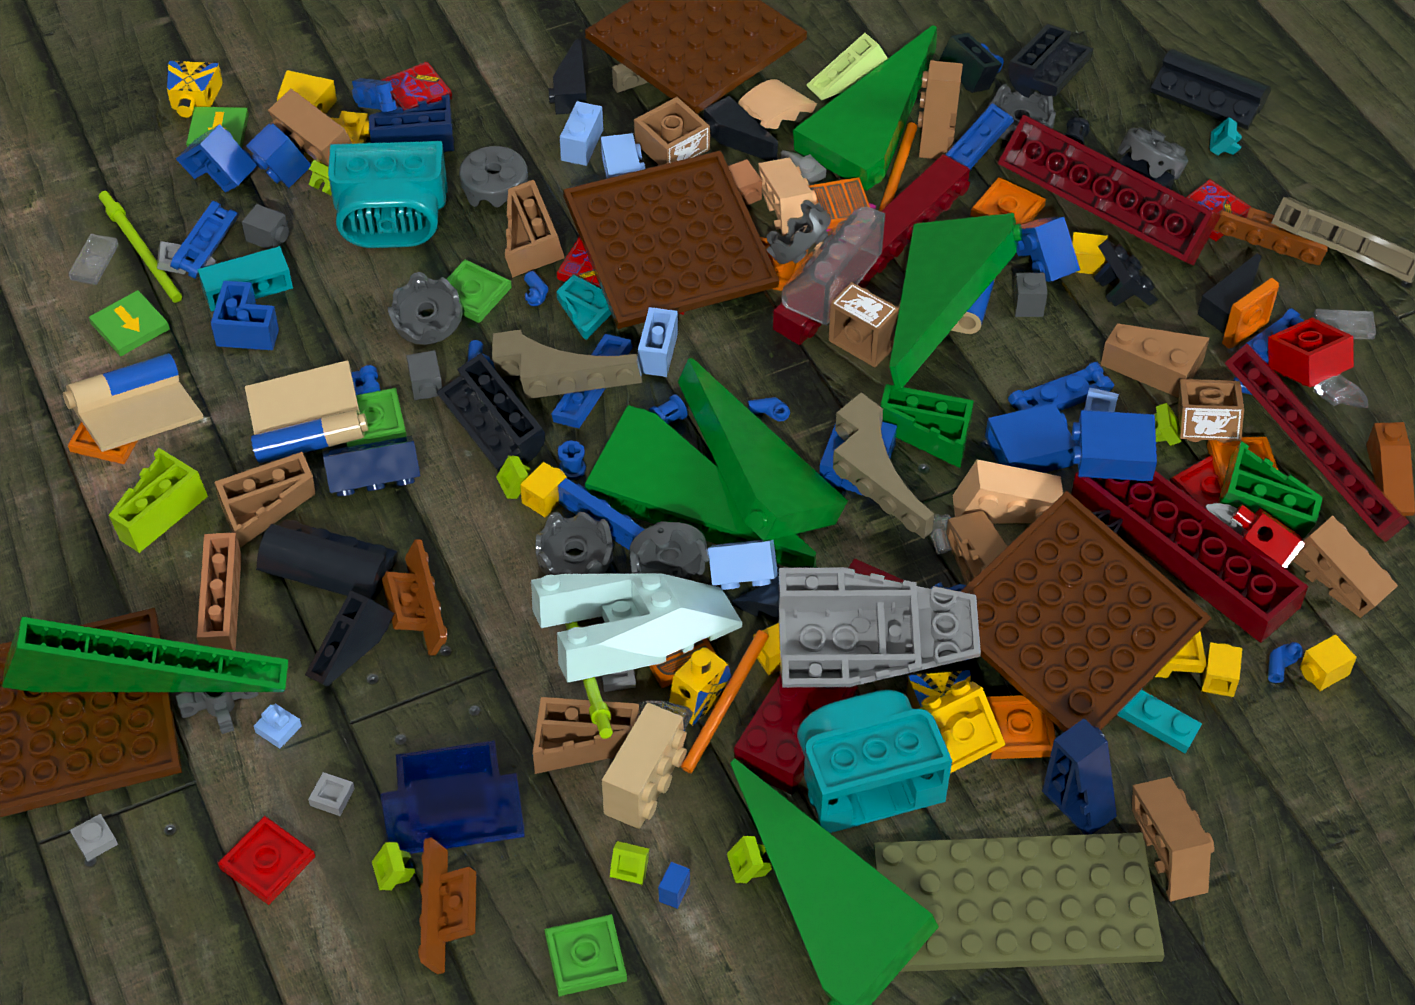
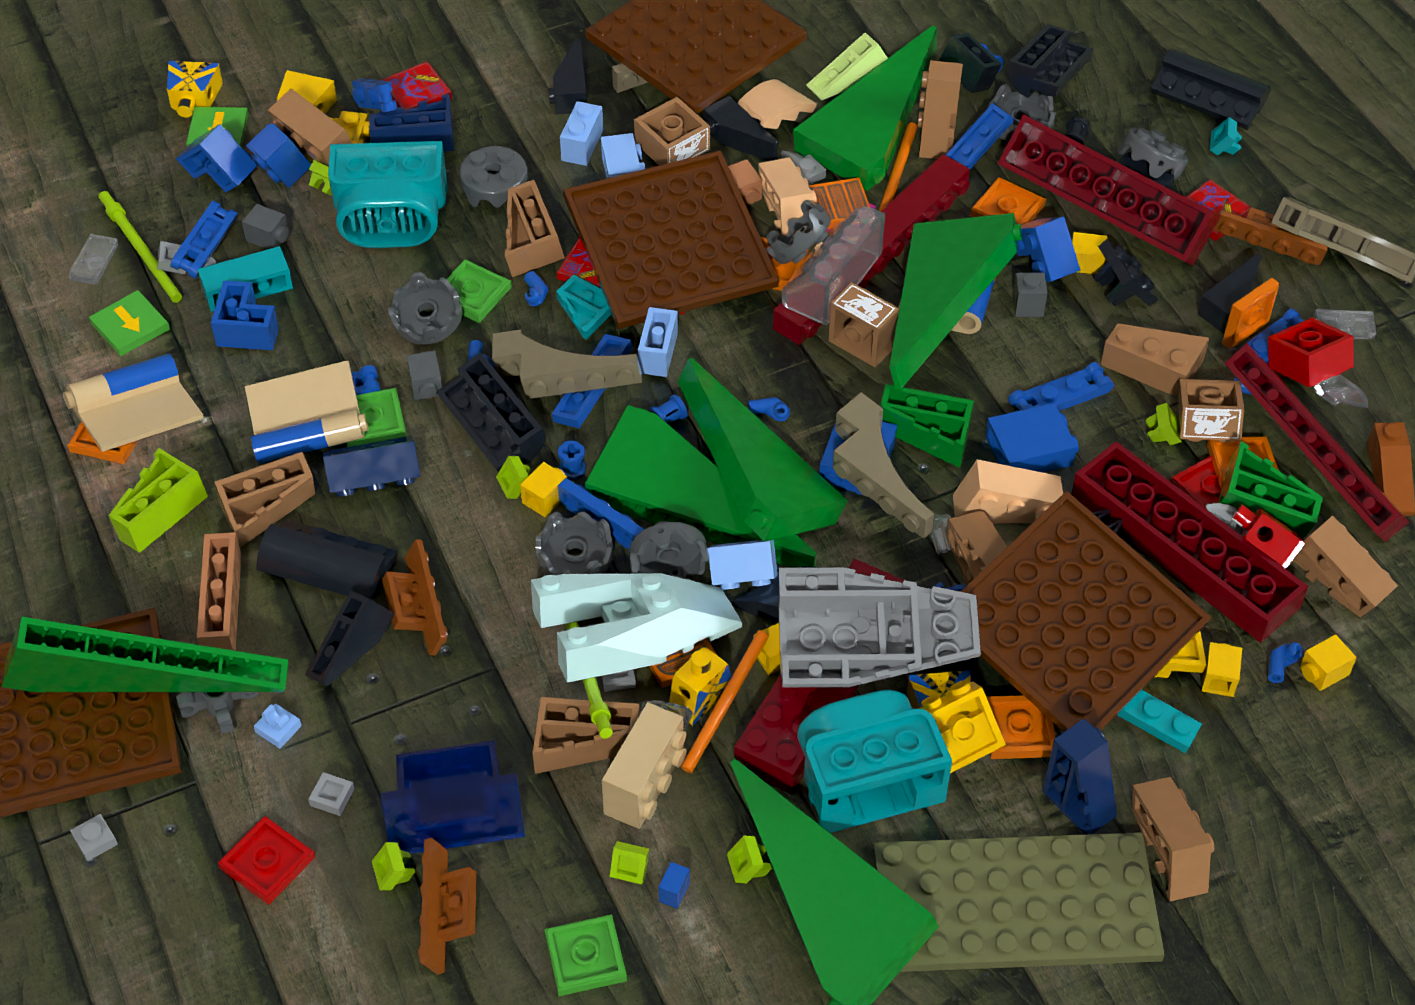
blue brick [1072,410,1157,481] -> none
light blue tile [1084,388,1119,412] -> none

